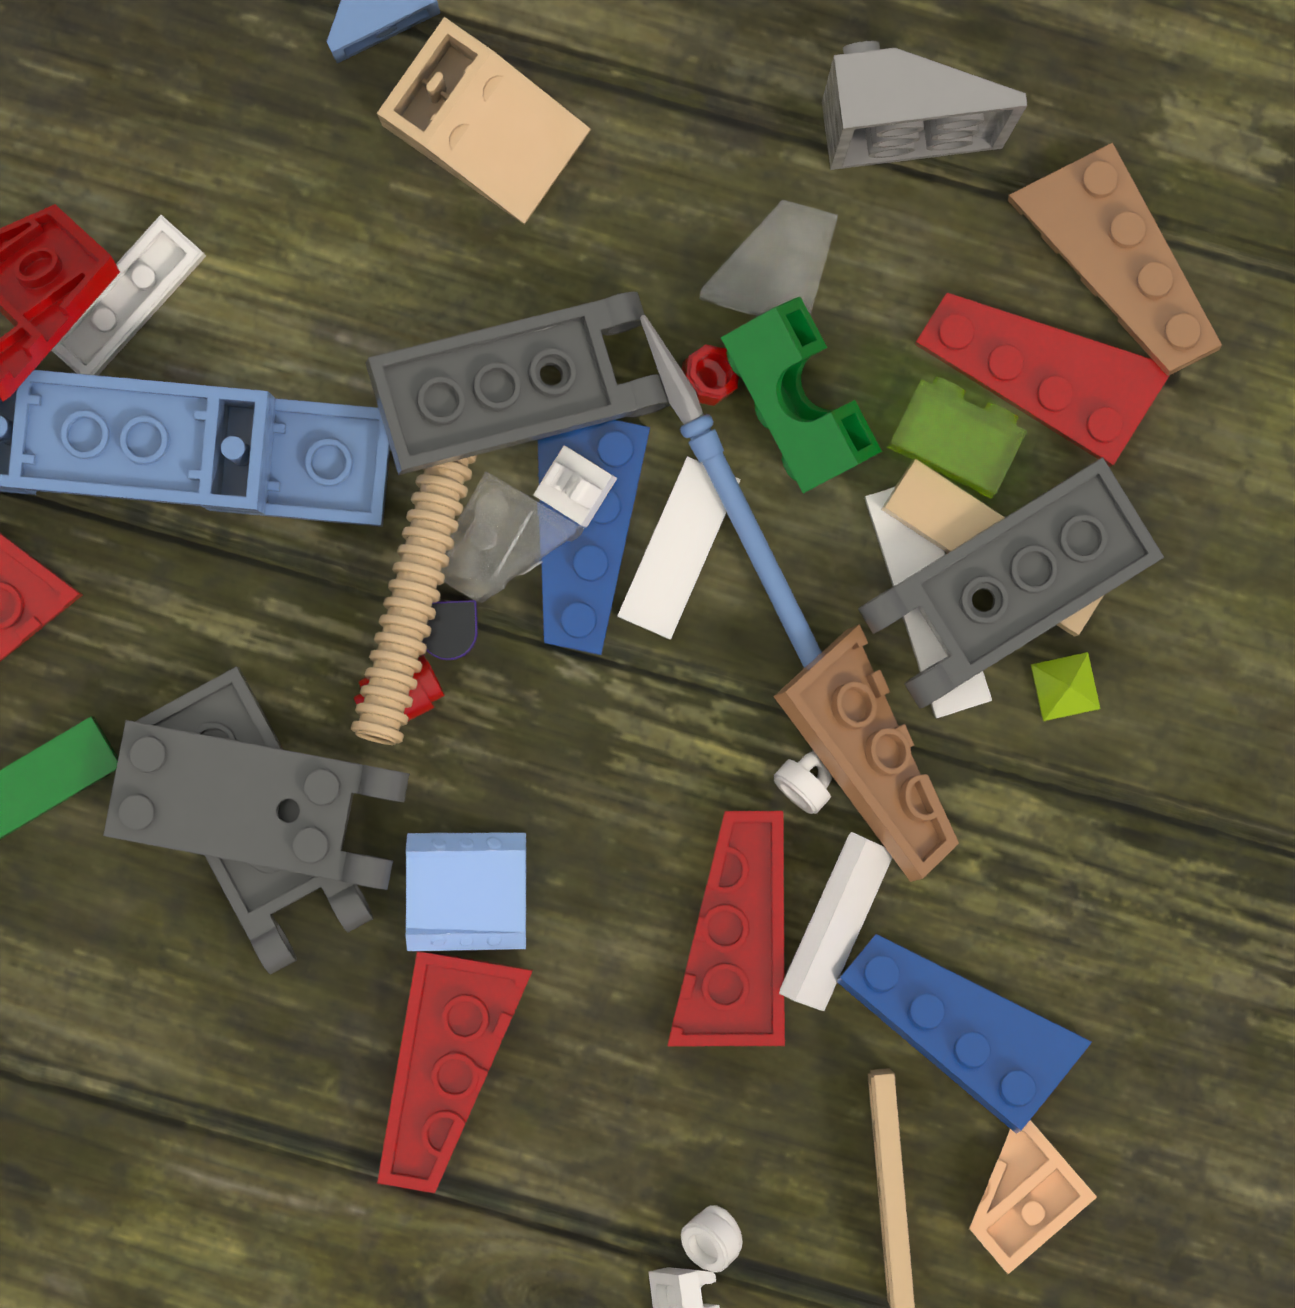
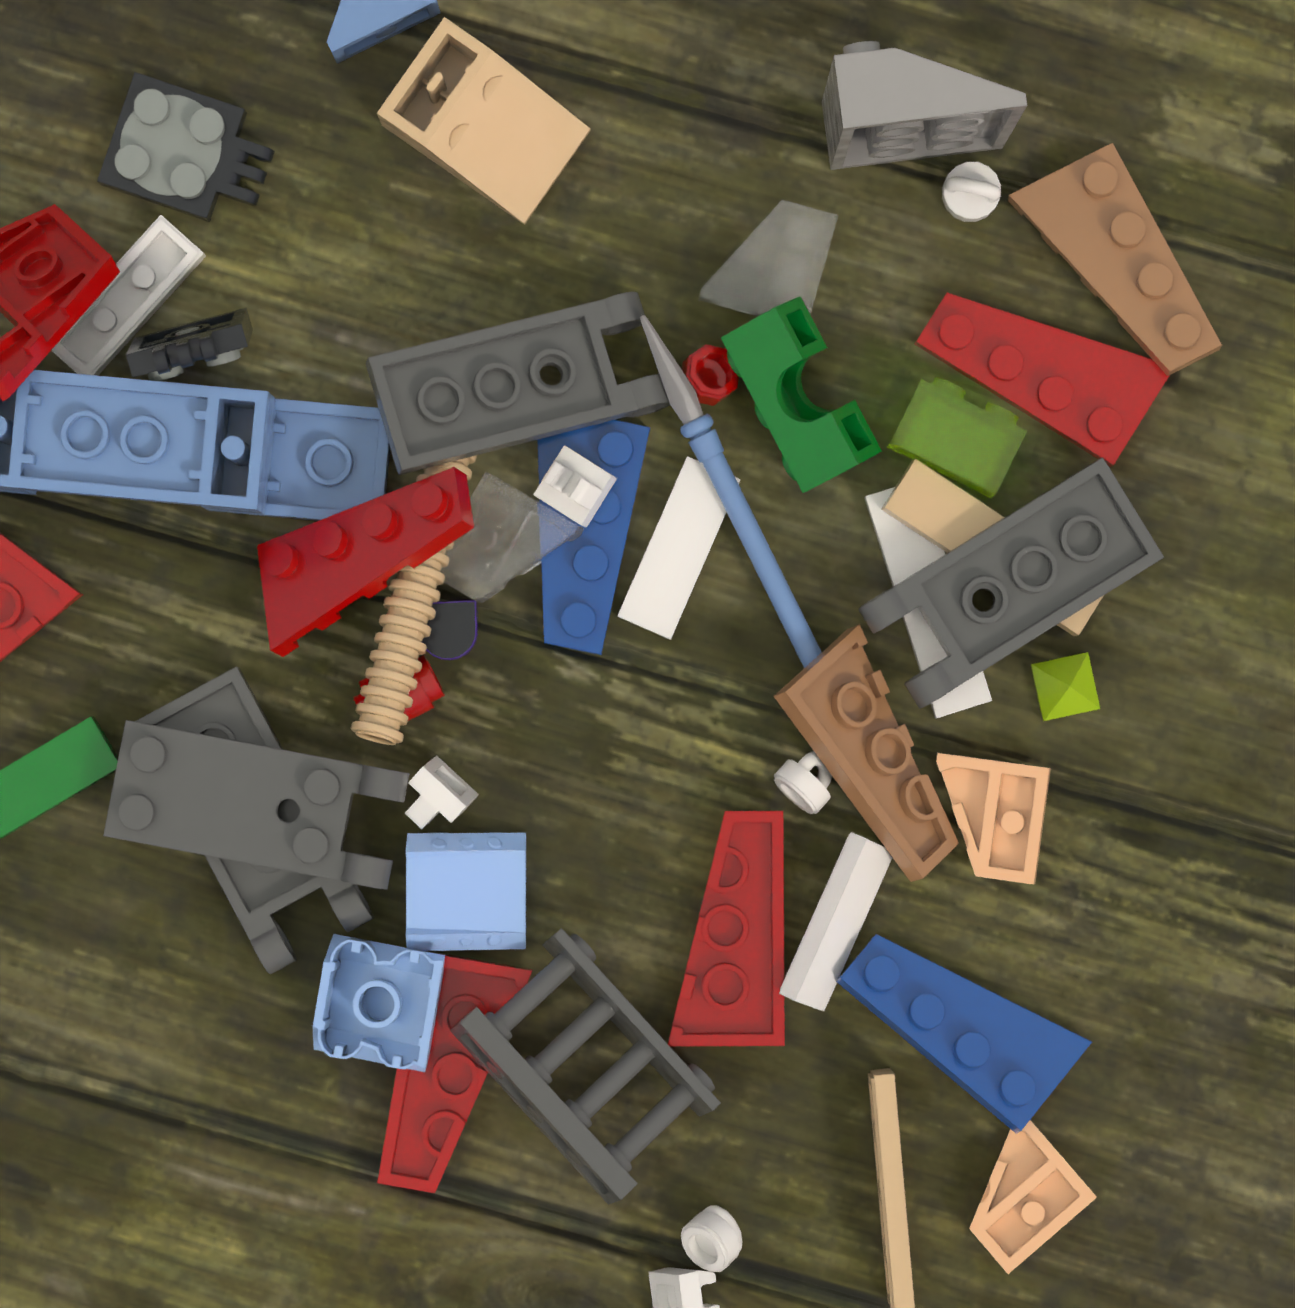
none -> piece [97,72,275,222]
none -> black piece [126,307,253,381]
none -> red wing [257,467,474,657]
none -> light blue slope [313,934,445,1072]
none -> white tile [405,755,479,829]
none -> dark grey fence [450,928,721,1205]
none -> light nougat wing [936,753,1051,885]
none -> white tile [942,162,1001,222]

